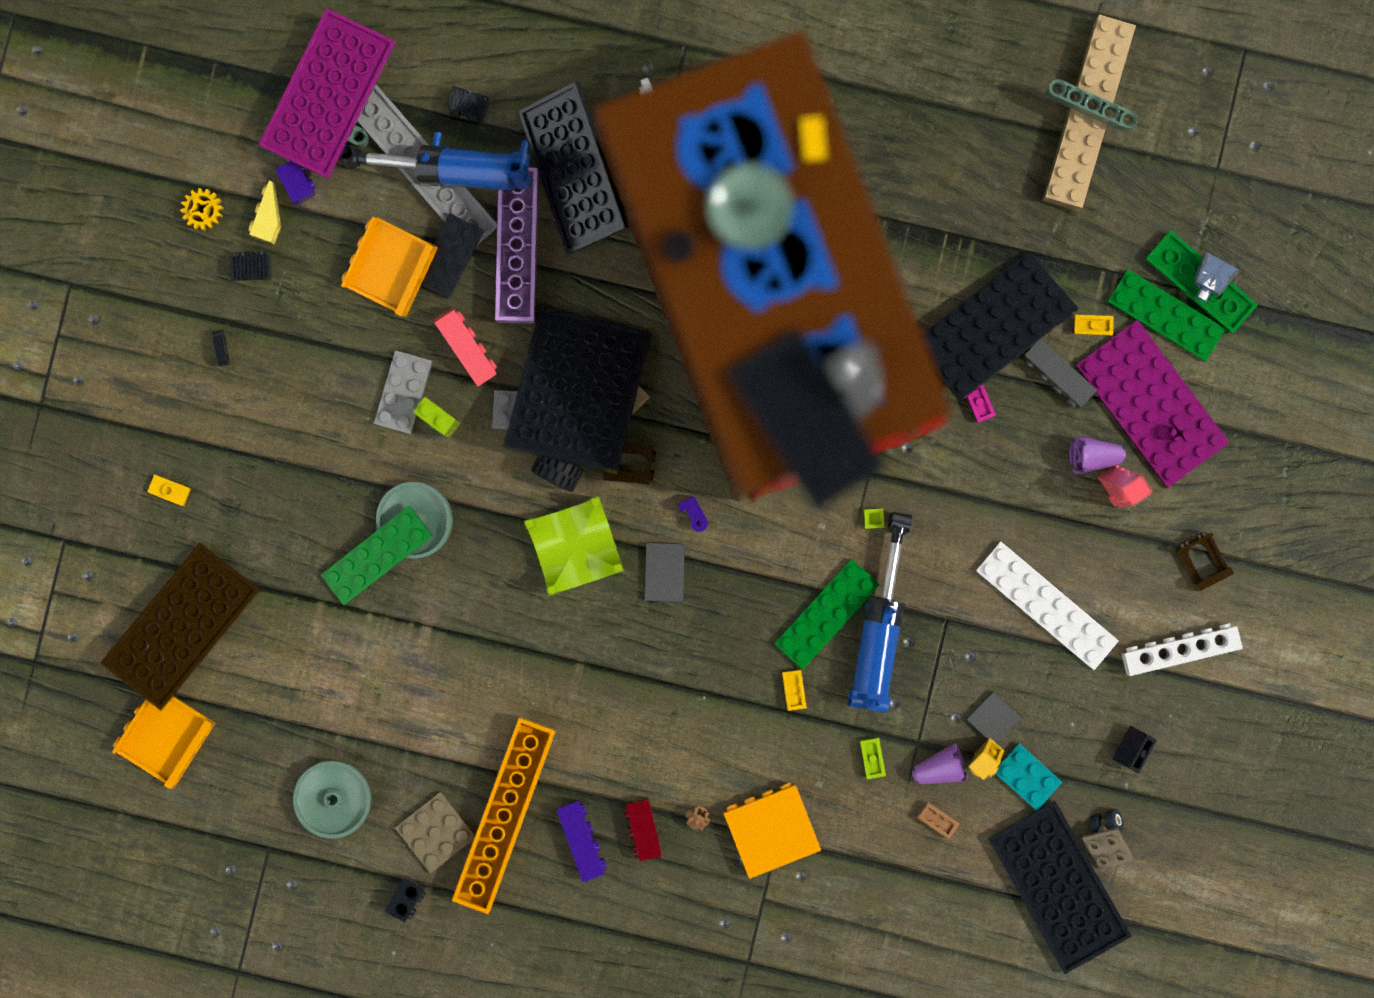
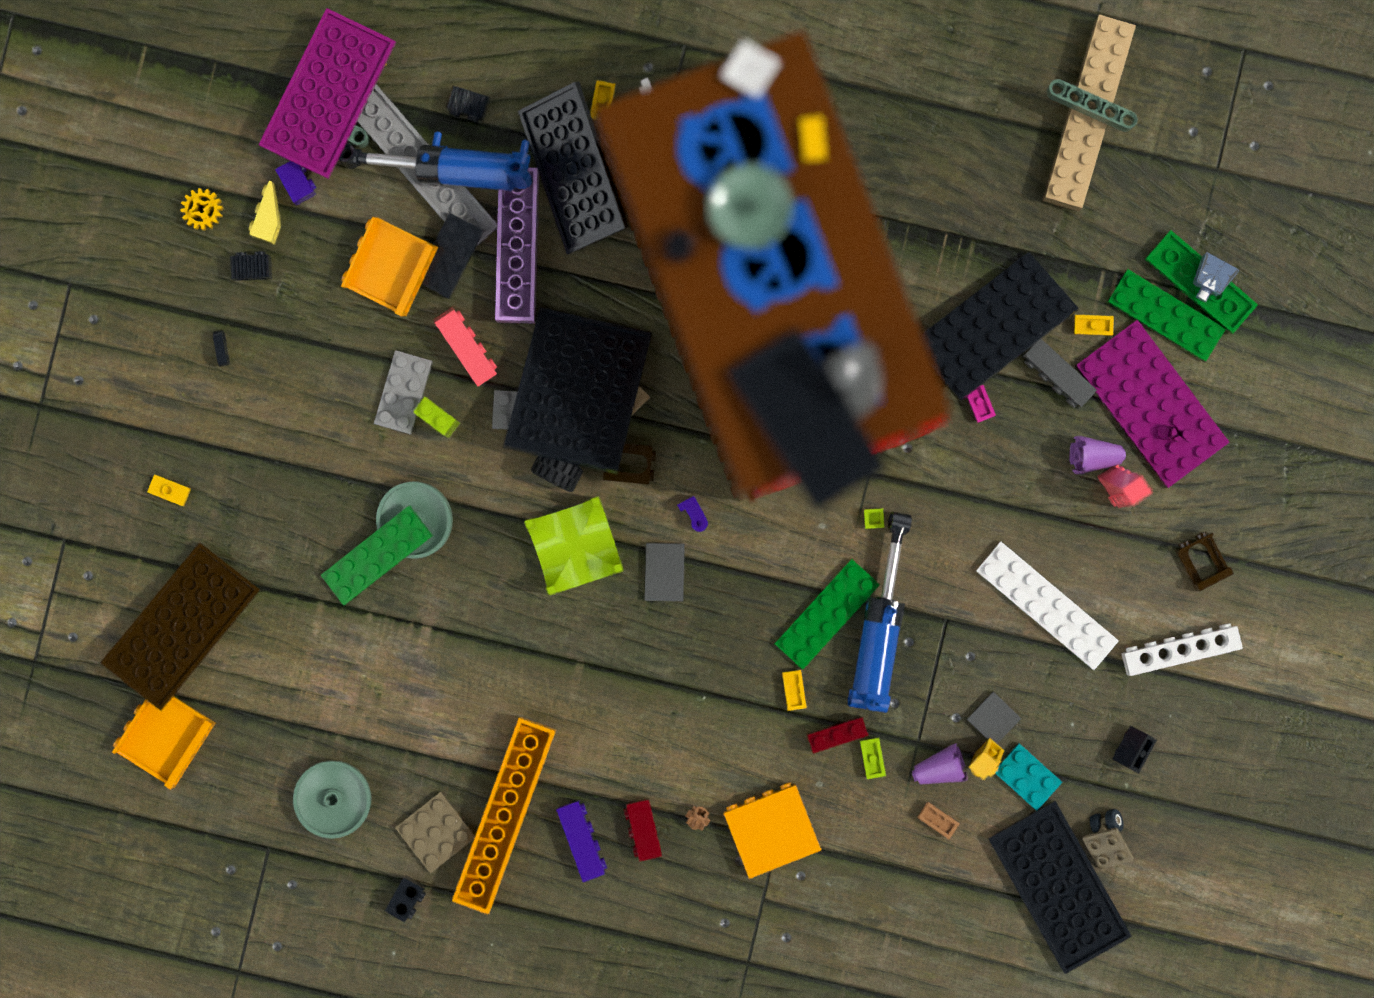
none -> yellow plate [590,80,615,120]
none -> white plate [722,41,779,98]
none -> dark red brick [806,716,869,754]

